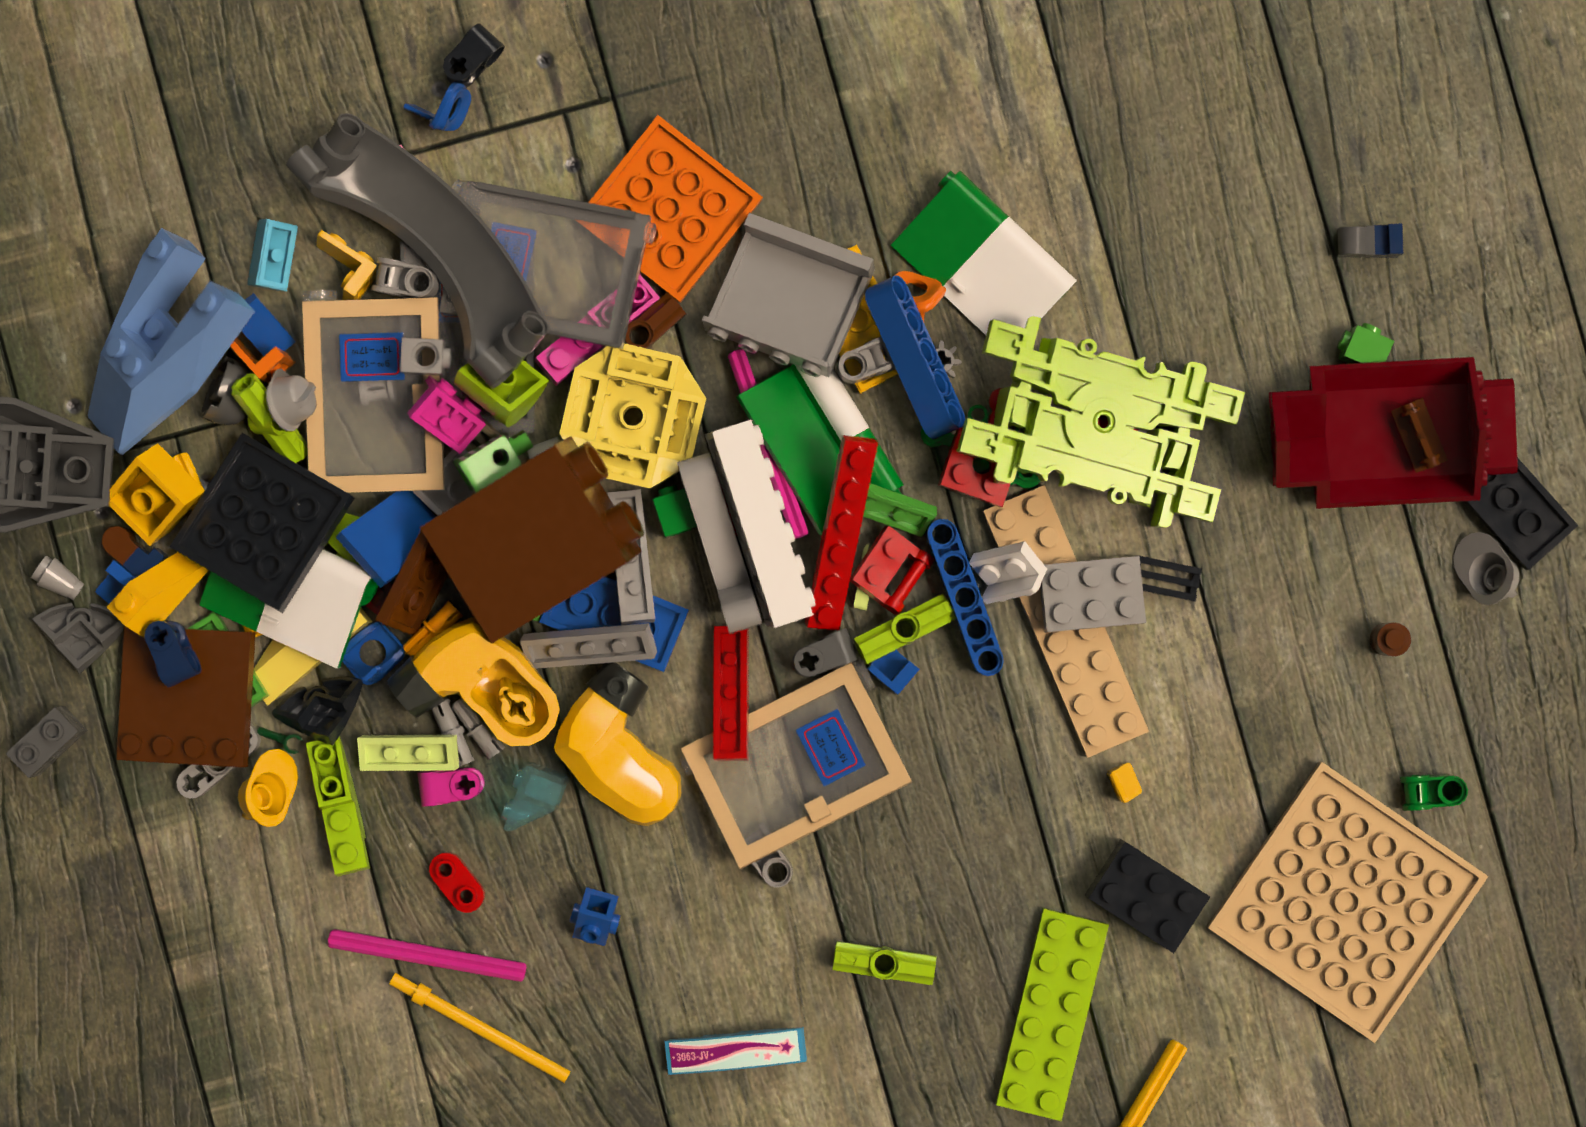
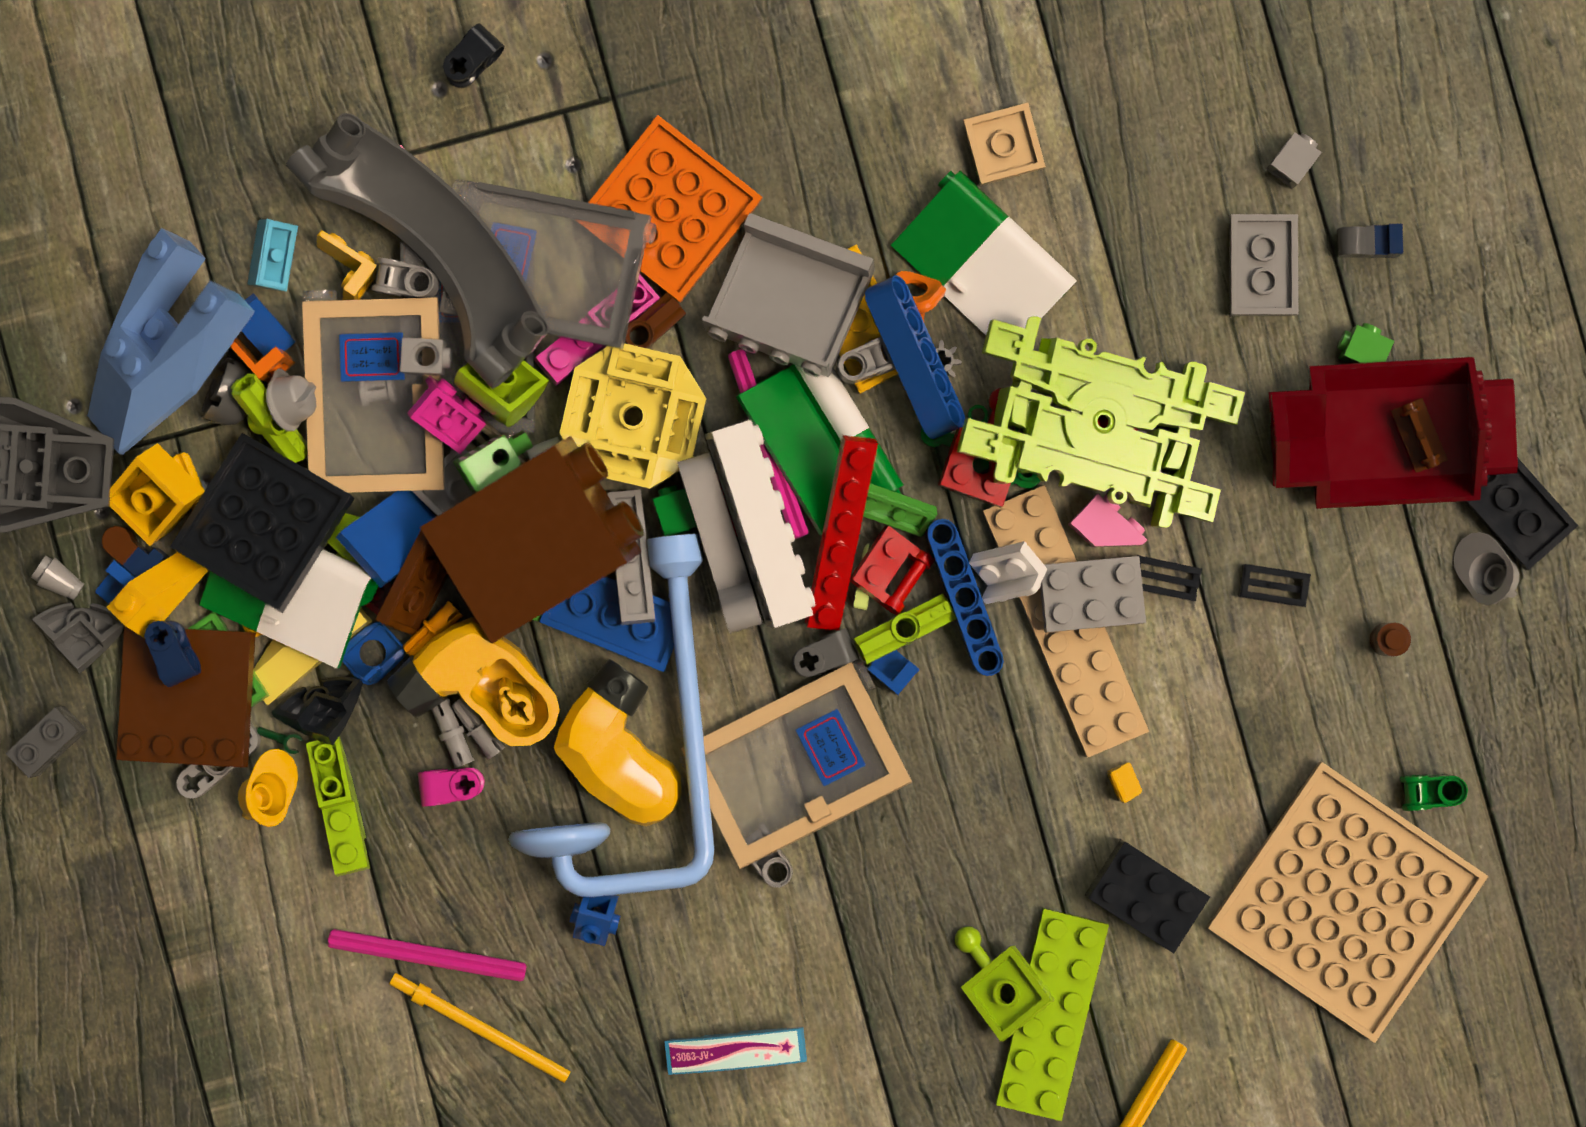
yellowish green plate [357,735,459,771] -> none
blue piece [404,82,471,131] -> none
red plate [429,852,485,913] -> none
clear light blue slope [501,762,570,832] -> none
light grey plate [520,623,657,669] -> none
red plate [713,626,749,761] -> none
lime piece [832,941,937,985] -> none
none -> light blue piece [509,534,714,897]
none -> lime plate [955,926,1055,1042]
none -> tan plate [963,103,1046,186]
none -> bright pink slope [1068,494,1147,547]
none -> light grey plate [1229,214,1298,316]
none -> black tile [1238,564,1311,607]
none -> light grey brick [1266,133,1322,189]

